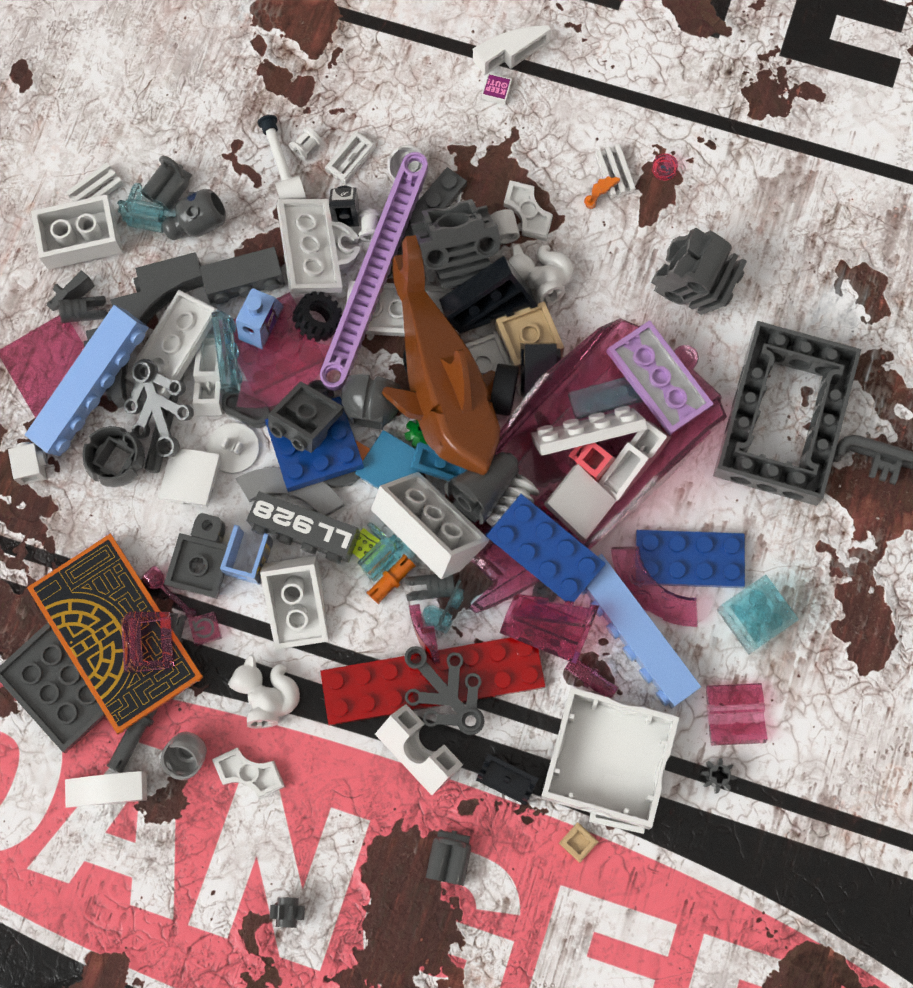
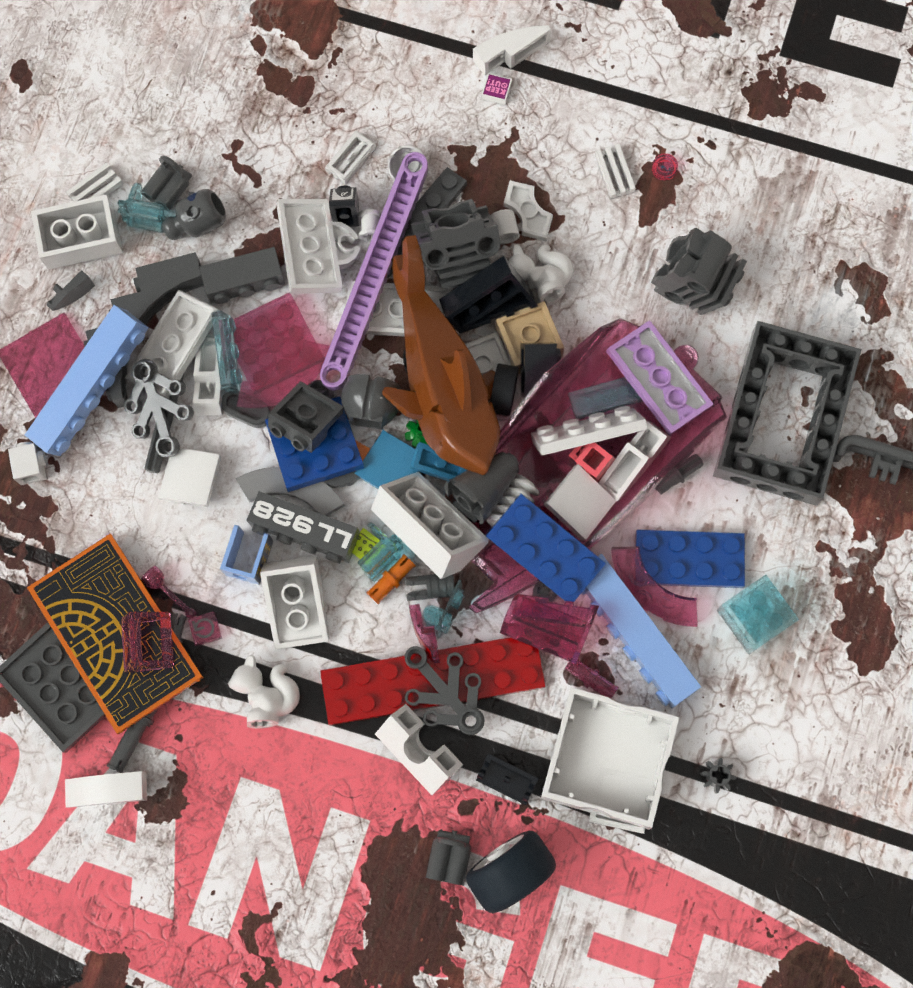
dark grey hinge [58,296,108,323] -> none
dark grey piece [82,426,145,487] -> none
light grey helmet [160,731,207,780] -> none
dark grey plate [164,513,228,599] -> none
white piece [207,422,260,474] -> none
white tile [212,748,286,799] -> none
light blue torso [236,288,284,350] -> none
white piece [257,115,307,199] -> none
dark grey gear [269,897,305,928] -> none
white bush [288,126,322,161] -> none
black tyre [292,291,342,342] -> none
tan tile [559,822,599,863] -> none
orange piece [584,176,620,209] -> none
clear pink slope [706,683,768,746] -> none
none -> black wheel [466,831,556,913]
none -> dark grey axle [652,454,704,495]

